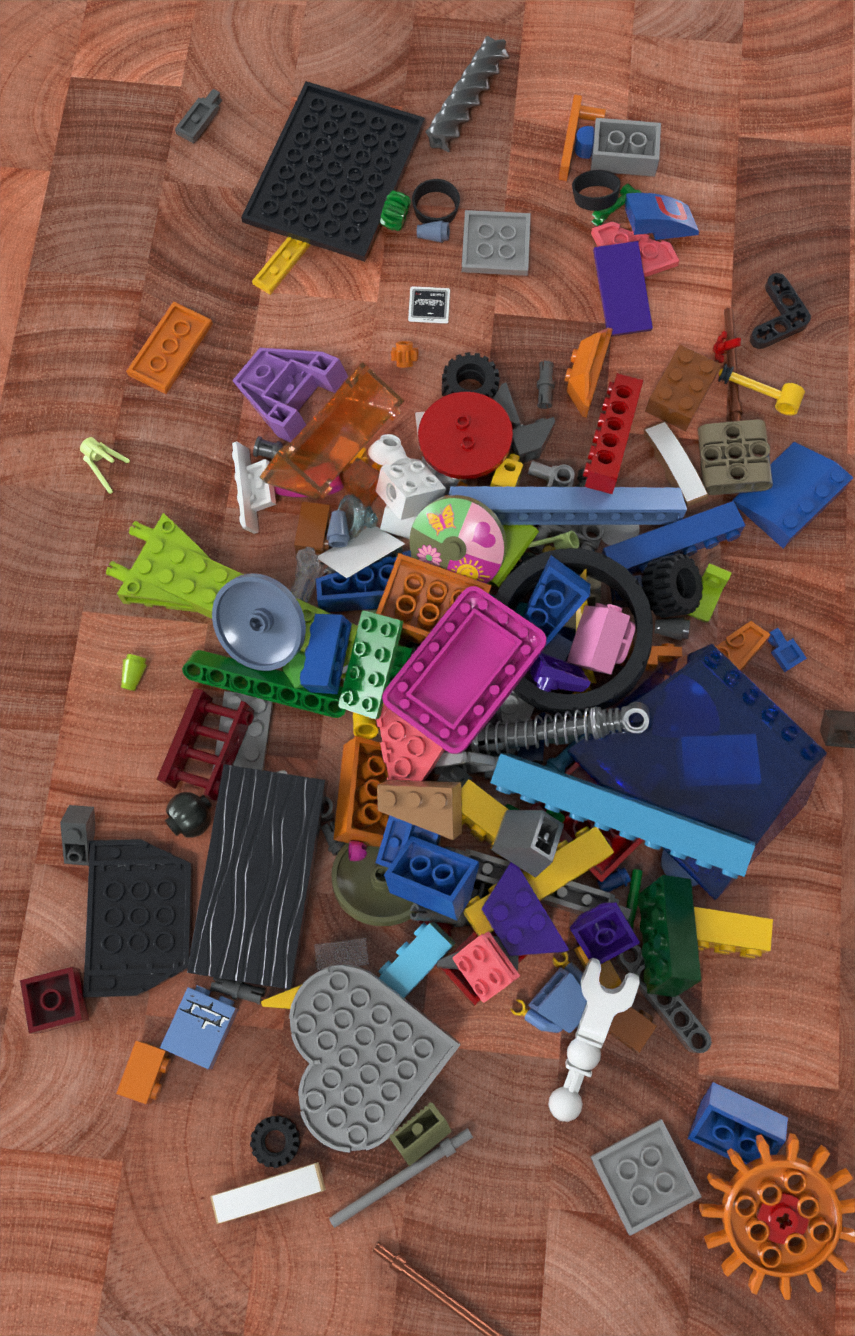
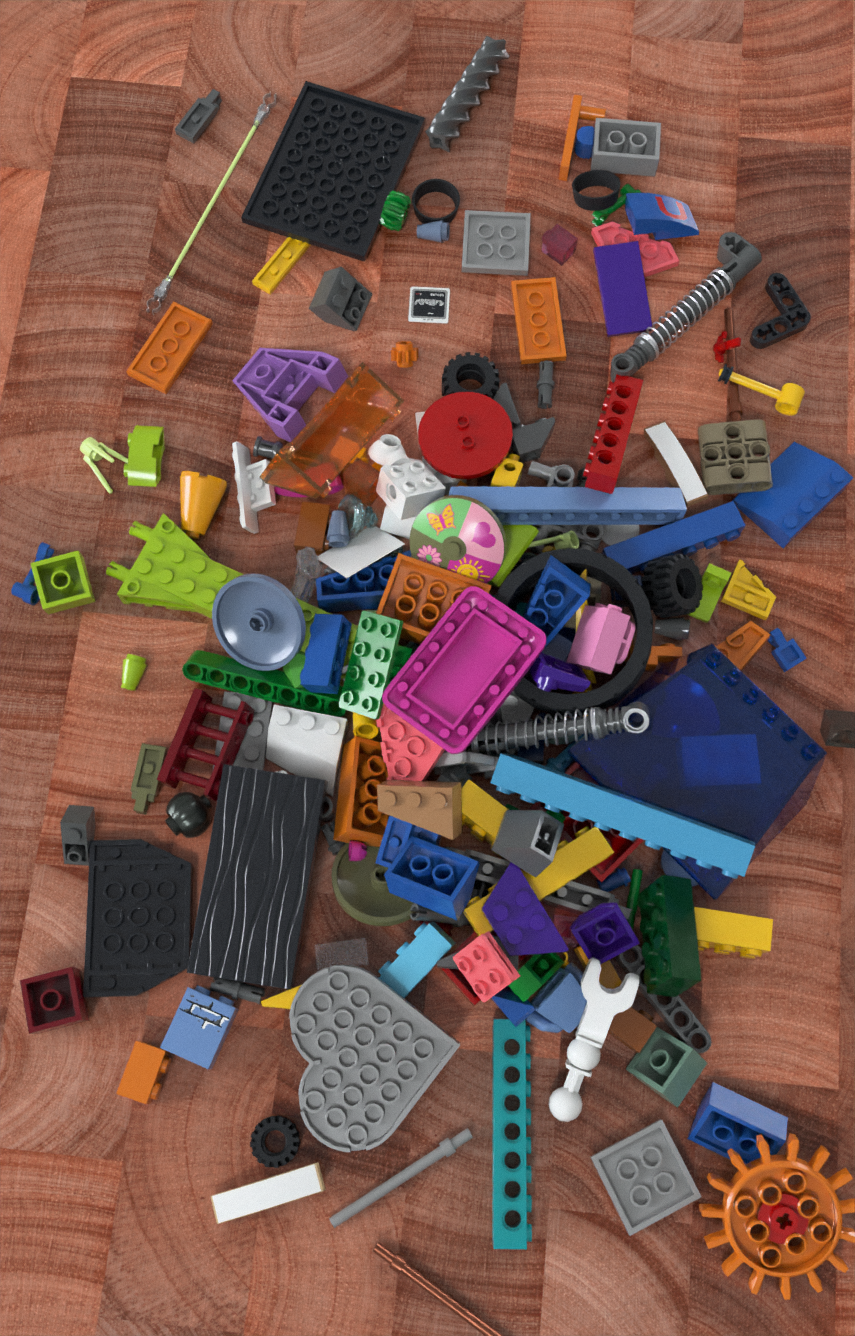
olive brick [389,1103,452,1167] -> none
orange wedge [564,328,613,418] -> none
dark orange brick [645,345,721,431] -> none
none -> blue brick [11,542,54,605]
none -> lime brick [30,551,95,615]
none -> lime brick [124,425,165,487]
none -> olive hinge [130,743,168,815]
none -> piece [146,92,277,315]
none -> light orange cone [180,471,227,539]
none -> white wedge [265,705,349,797]
none -> dark grey slope [309,267,372,331]
none -> blue slope [491,986,536,1027]
none -> teal brick [492,1019,532,1250]
none -> green brick [508,953,565,1003]
none -> orange plate [511,277,567,364]
none -> clear pink brick [541,224,578,266]
none -> clear pink brick [551,915,578,947]
none -> dark grey piece [610,232,762,382]
none -> sand green slope [626,1027,708,1108]
none -> yellow wing [721,559,776,620]

